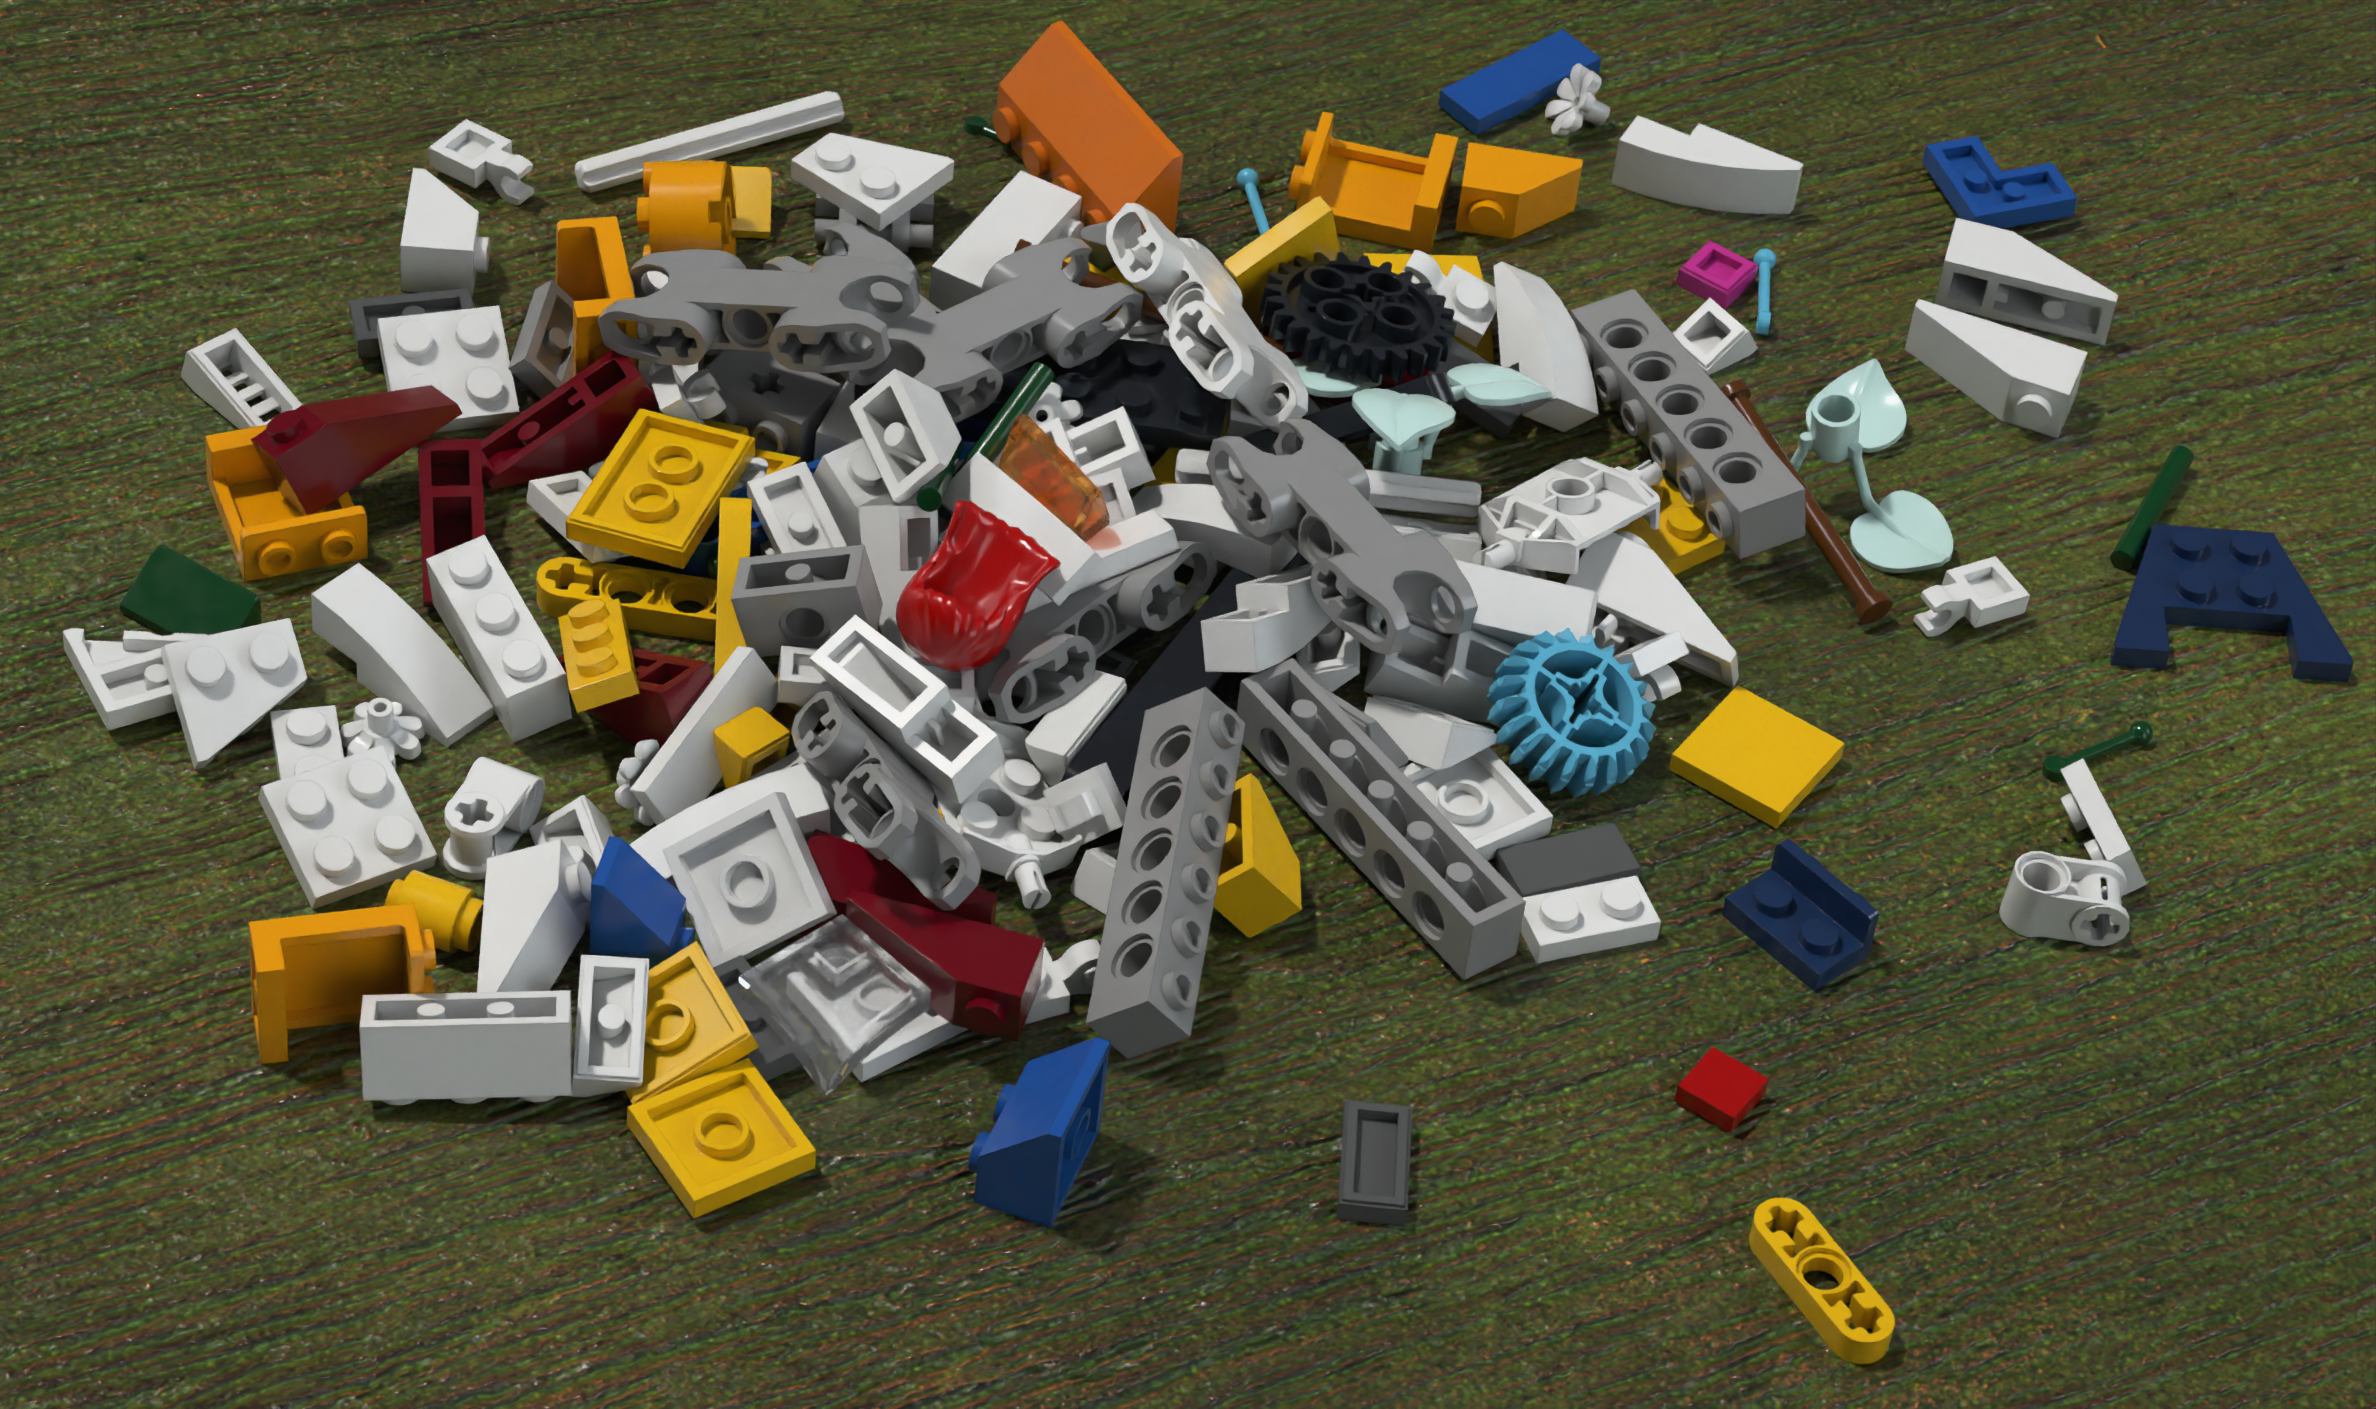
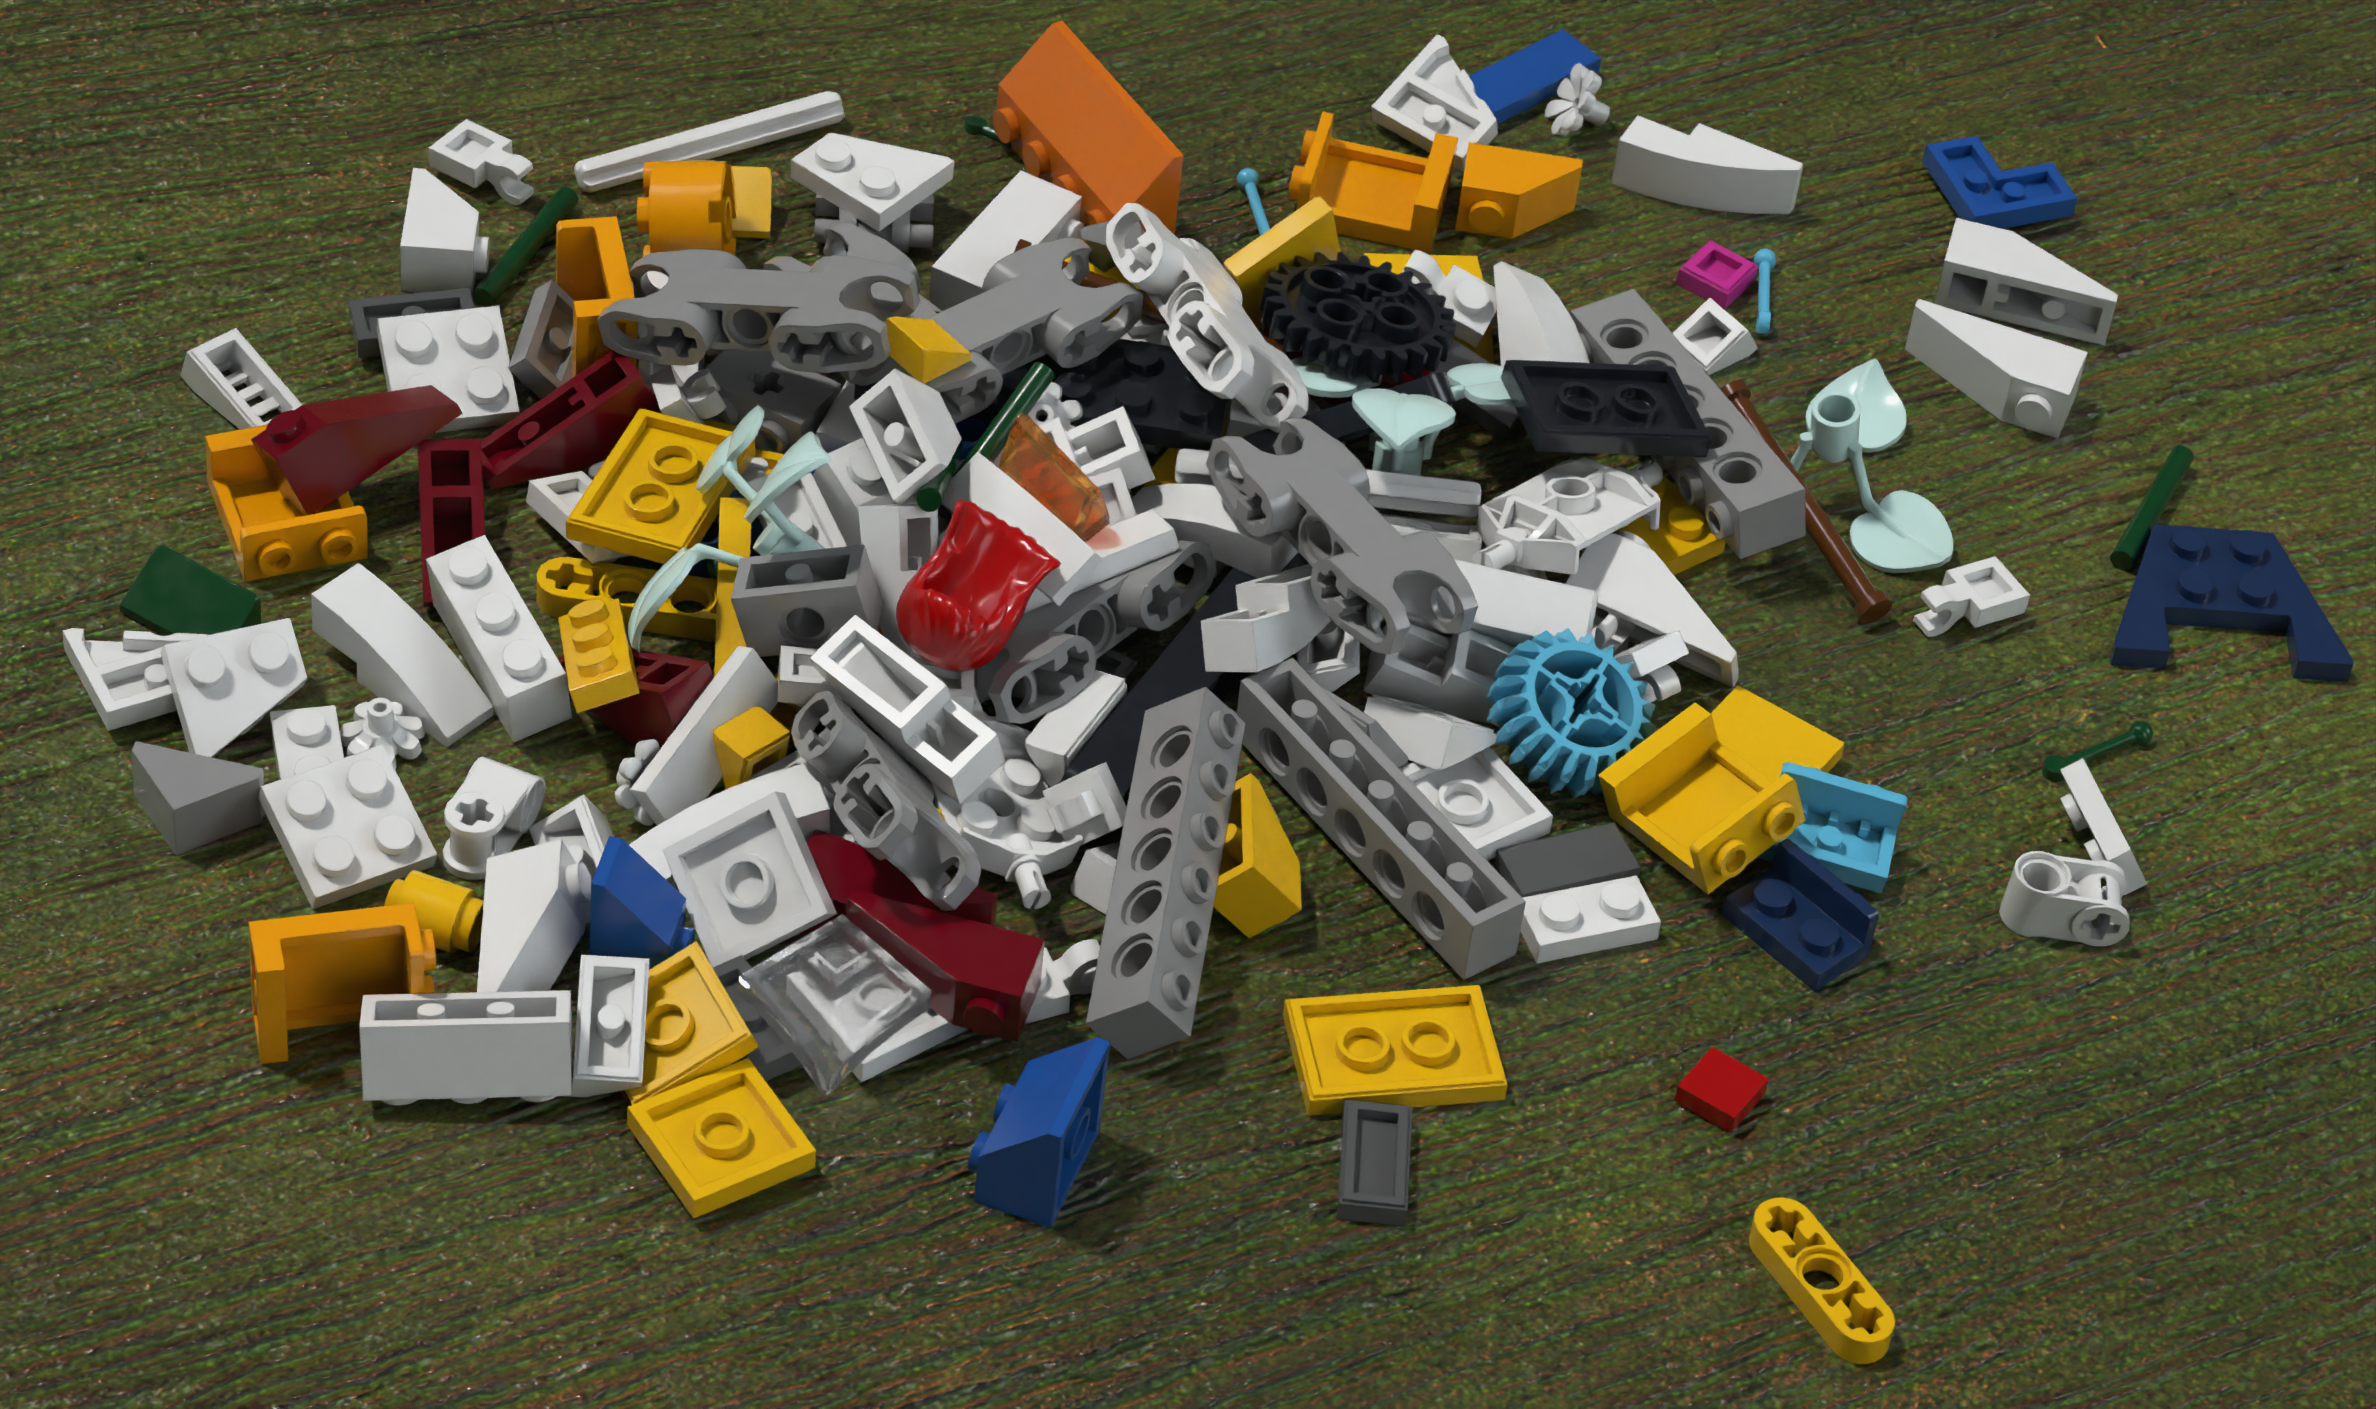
none -> light grey slope [132,741,265,856]
none -> dark green bar [472,187,579,307]
none -> light aqua plant [628,405,831,653]
none -> yellow slope [885,316,972,384]
none -> yellow tile [1283,985,1508,1116]
none -> white wing [1371,34,1498,172]
none -> black tile [1501,360,1712,457]
none -> yellow panel [1598,702,1806,894]
none -> medium azure bracket [1757,762,1908,893]

